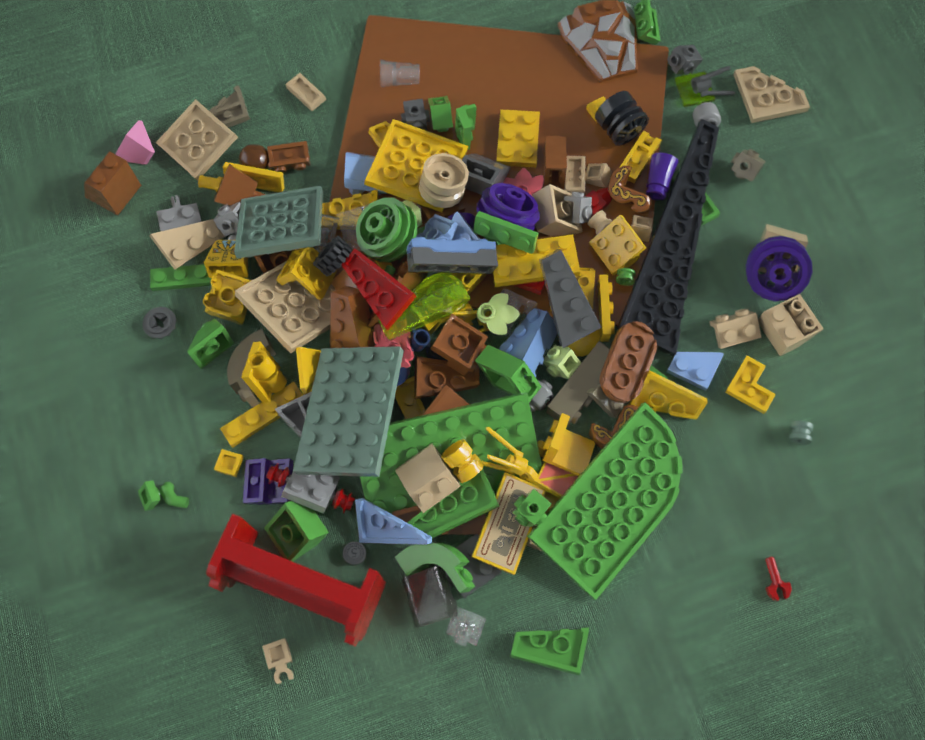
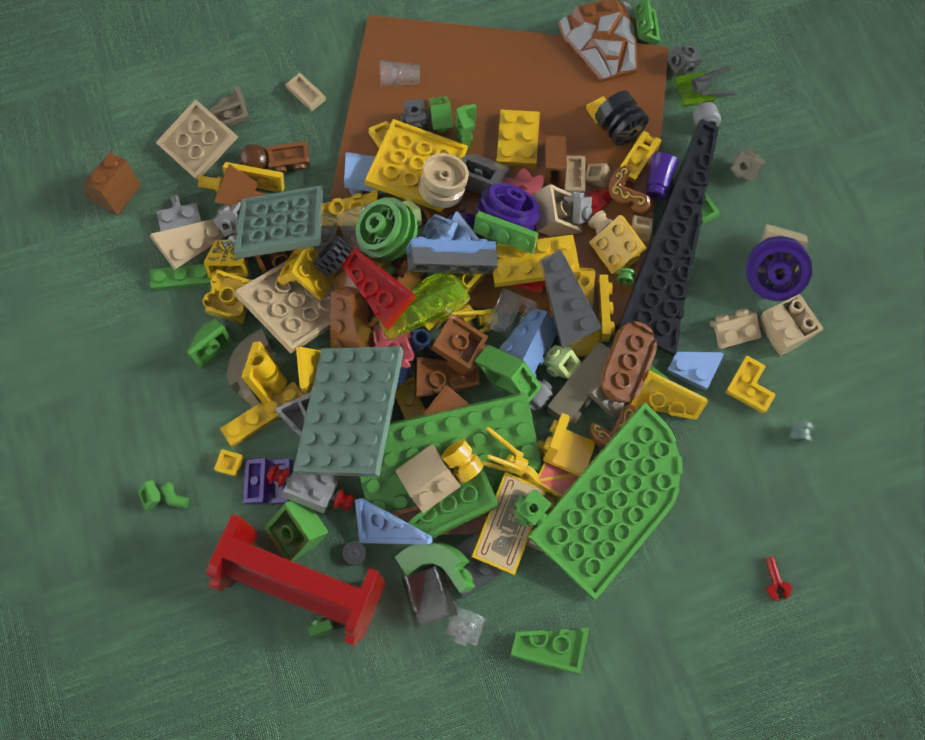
bright pink slope [115,121,154,164] -> none
dark grey gear [142,307,177,339] -> none
tan plate [262,638,294,684] -> none
yellowish green plate [477,293,520,335] -> none
tan plate [733,66,810,123] -> none
none -> bright green plate [307,618,335,639]

